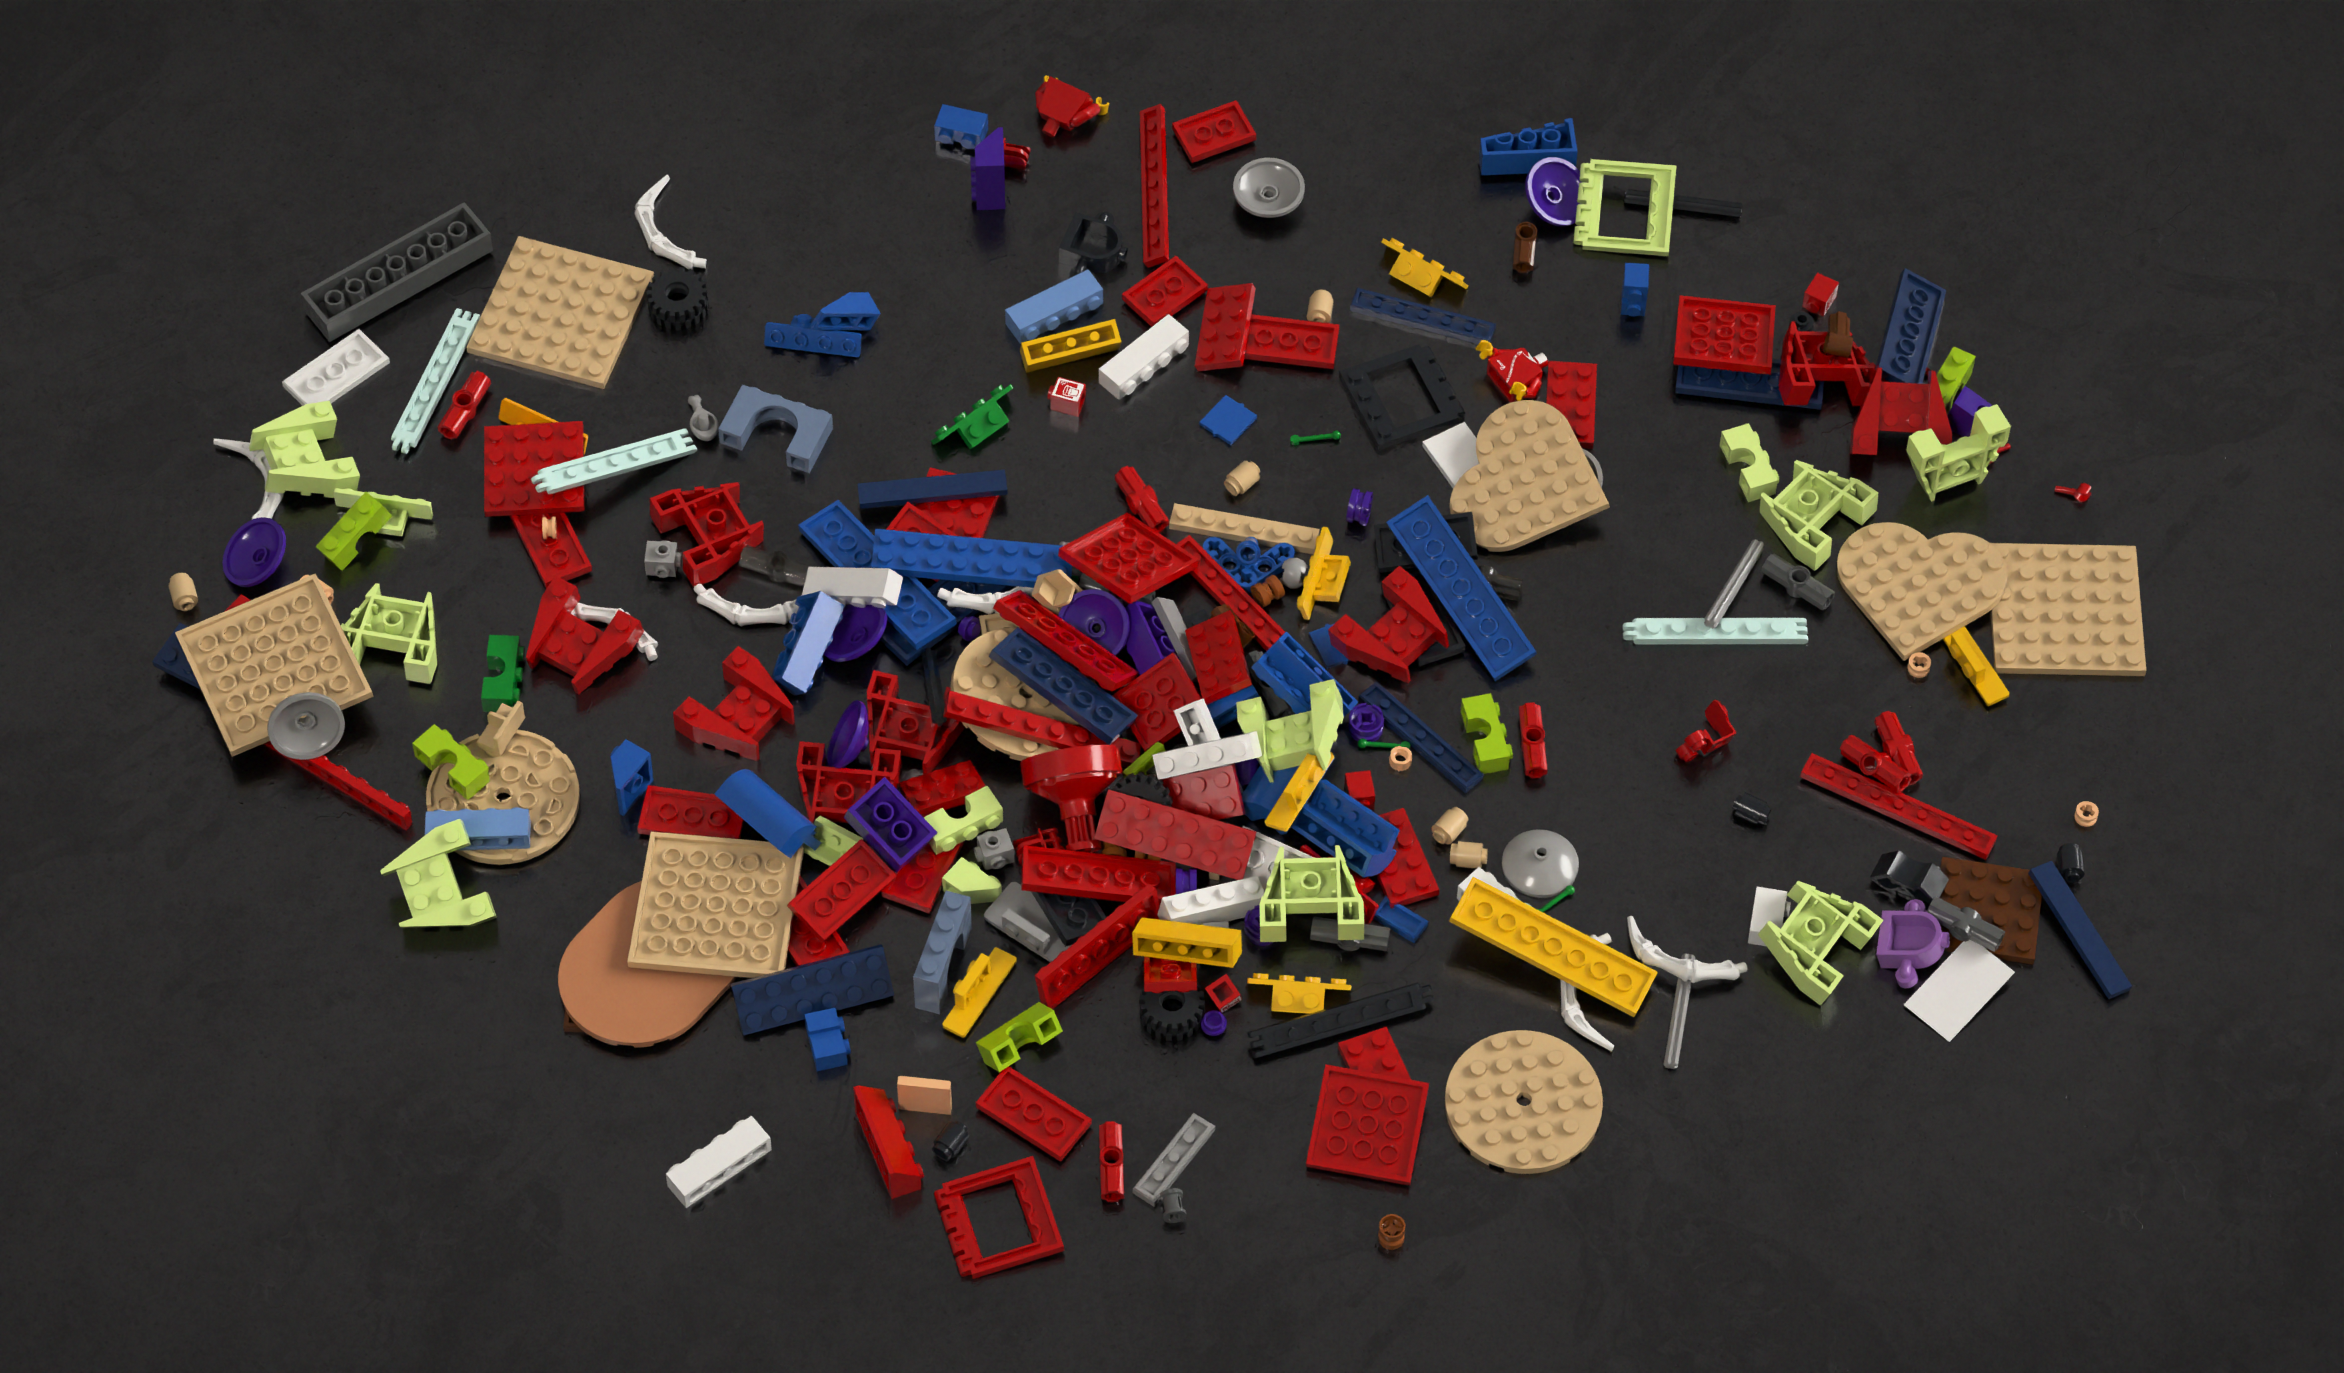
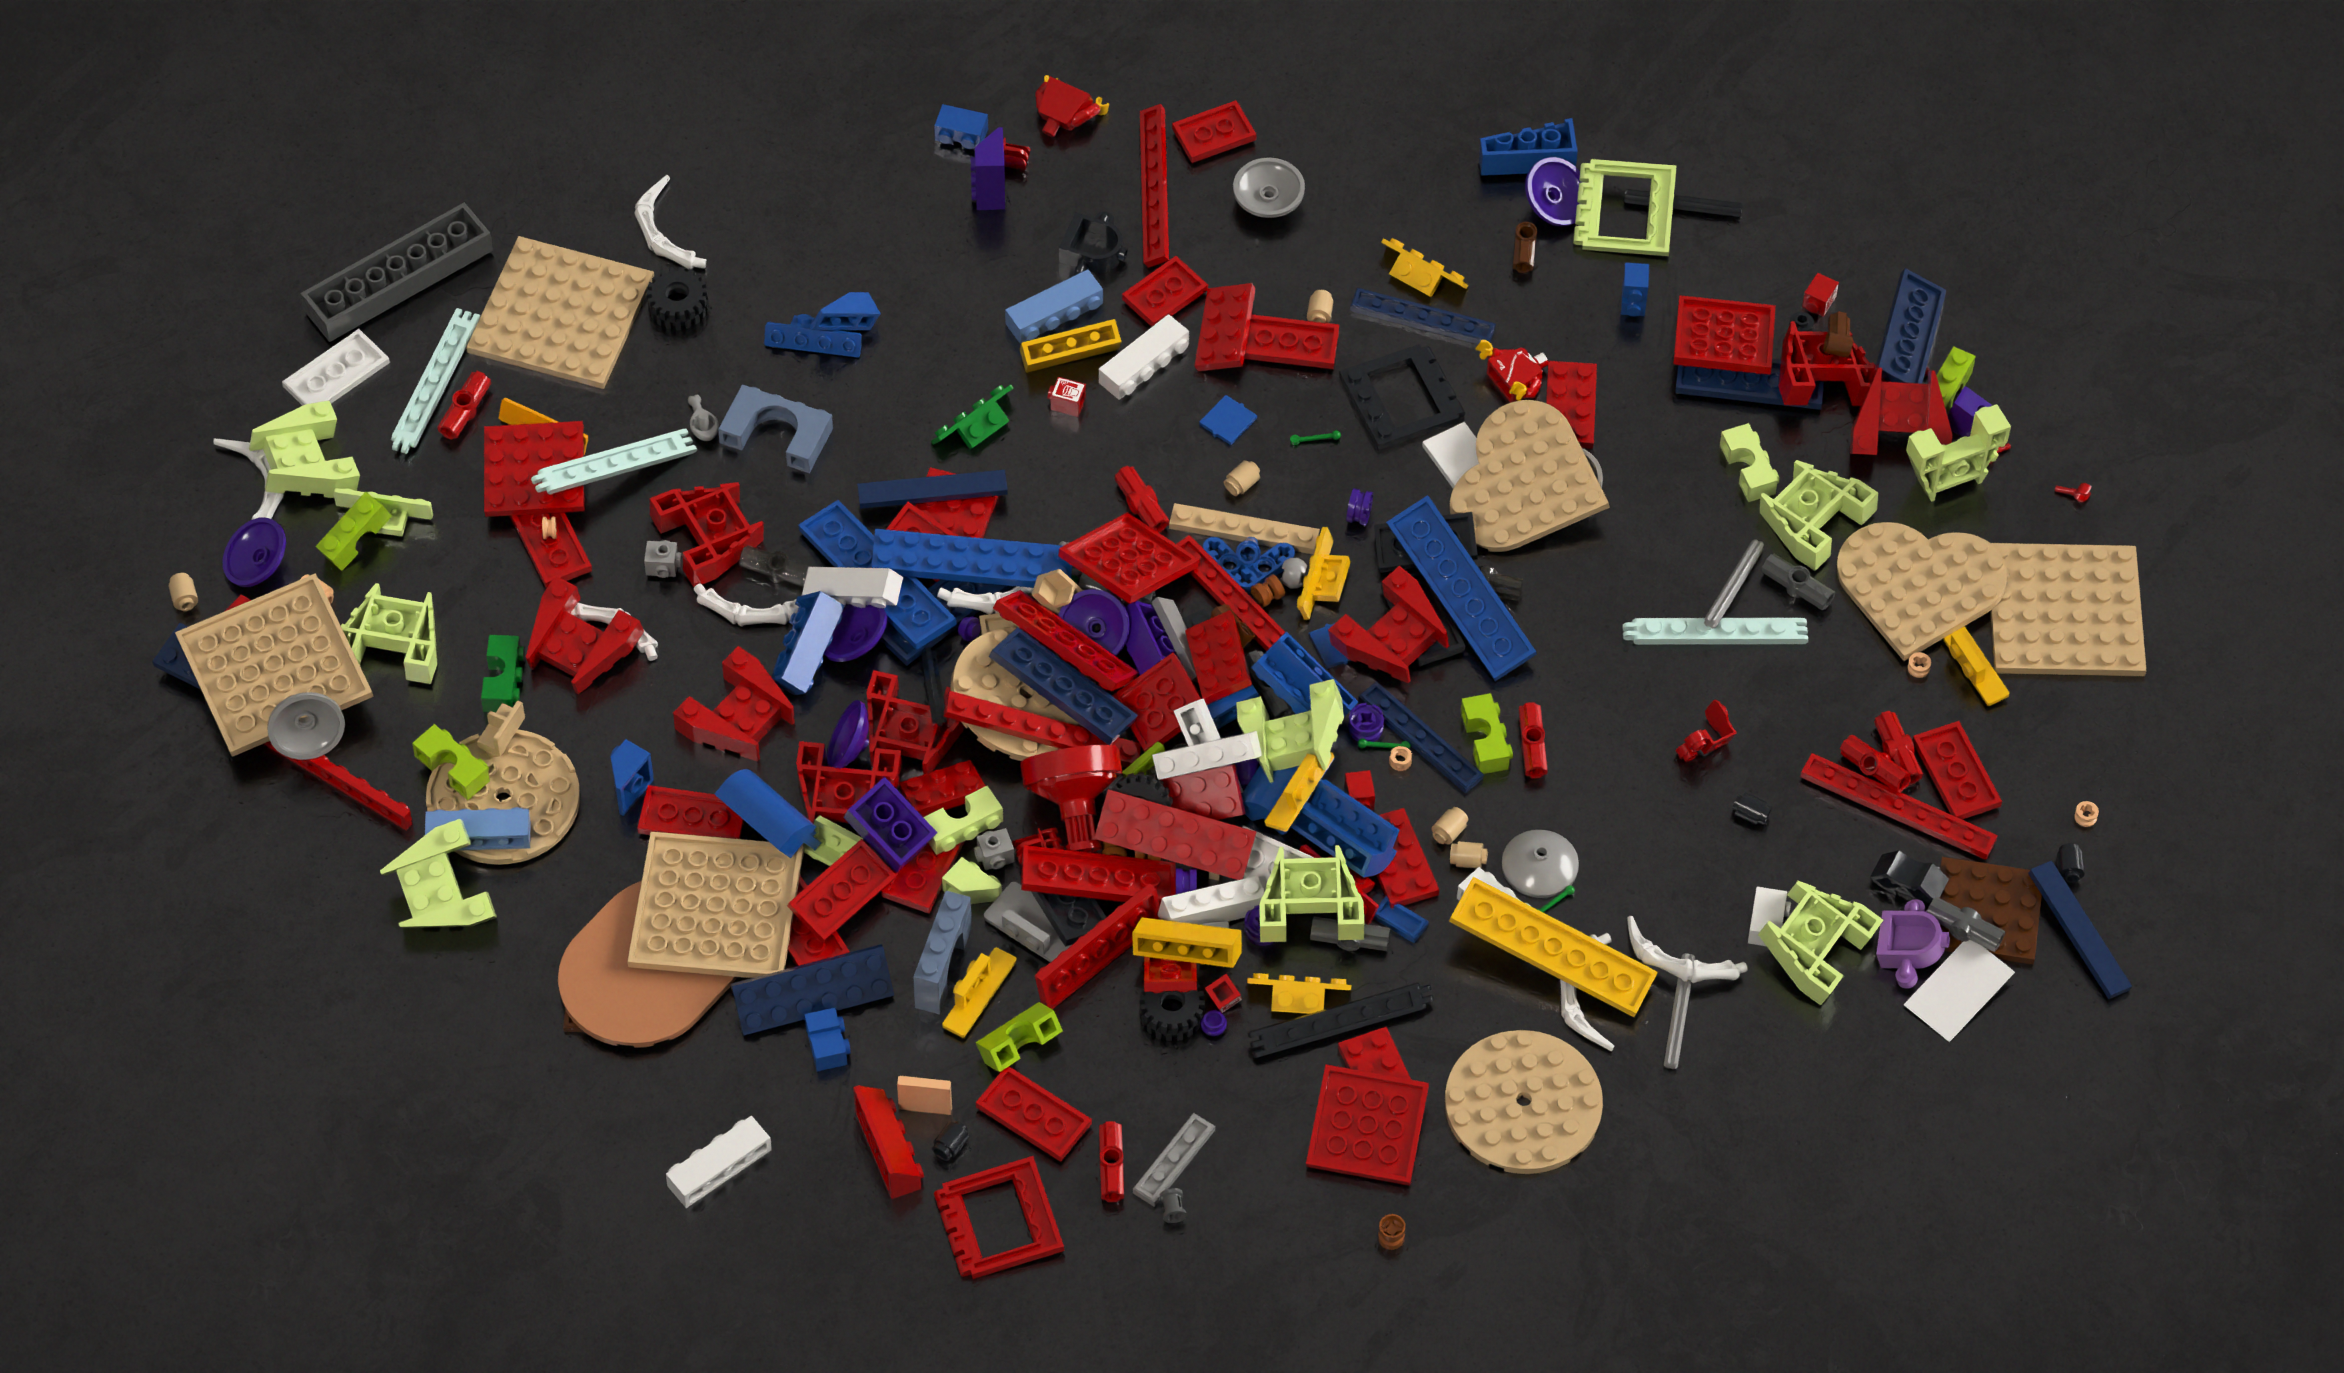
none -> red plate [1912,721,2002,819]

